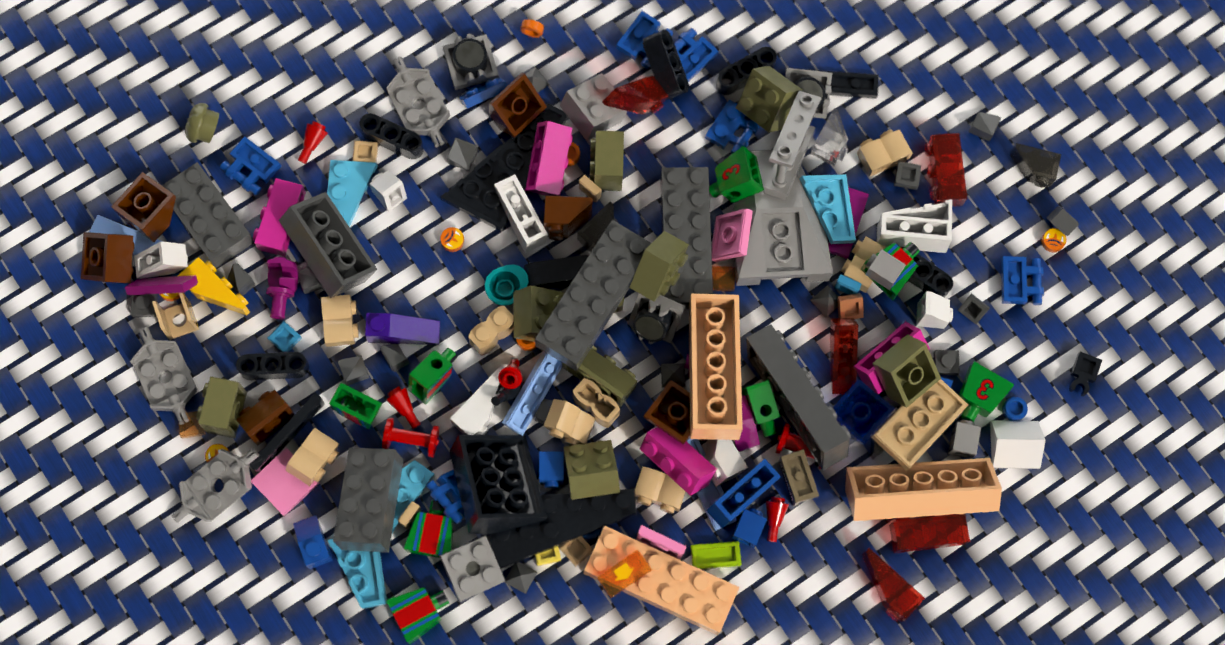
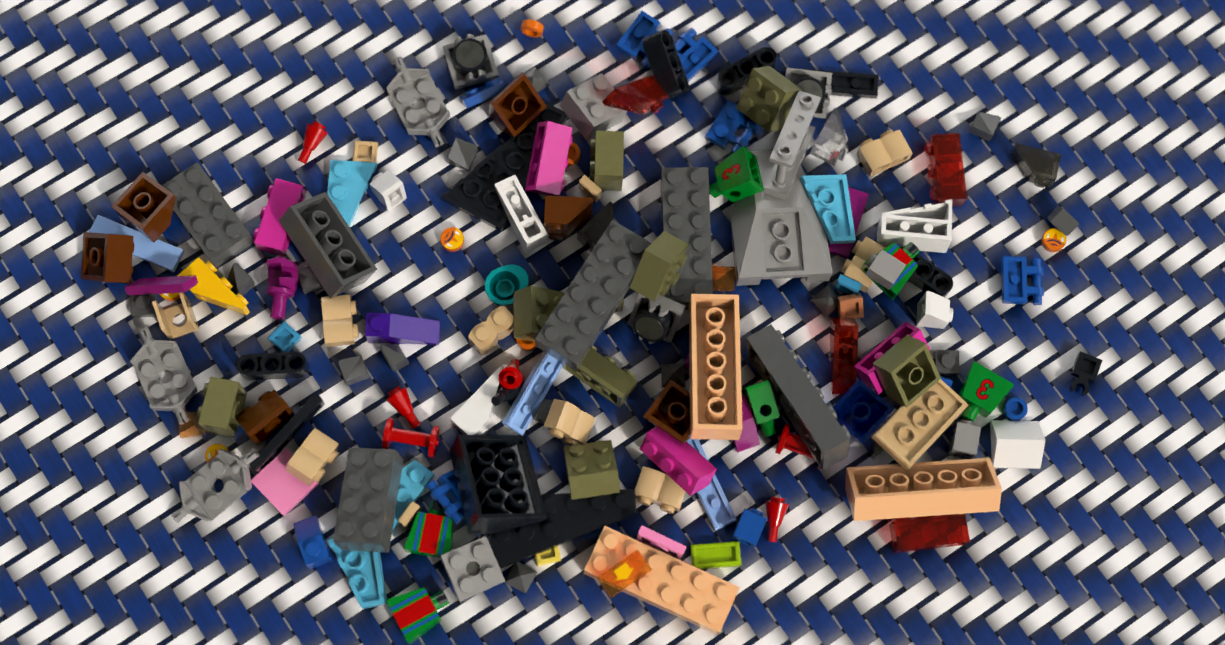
white slope [134,241,188,279] -> none
olive piece [185,103,219,143] -> none
blue plate [220,136,282,195] -> none
green torso [329,383,382,429] -> none
black beam [359,113,424,160] -> none
green torso [408,348,458,405] -> none
black beam [524,255,589,289] -> none
blue brick [539,452,564,488] -> none
tan tile [559,536,593,567] -> none
tan brick [573,378,620,428] -> none
white slope [705,439,748,487] -> none
blue brick [706,459,781,528] -> none
bright pink tile [711,208,753,262] -> none
dark tan panel [778,449,819,507] -> none
clear red slope [862,548,925,622] -> none
dark grey plate [894,161,921,190] -> none
dark grey slope [958,293,990,324] -> none

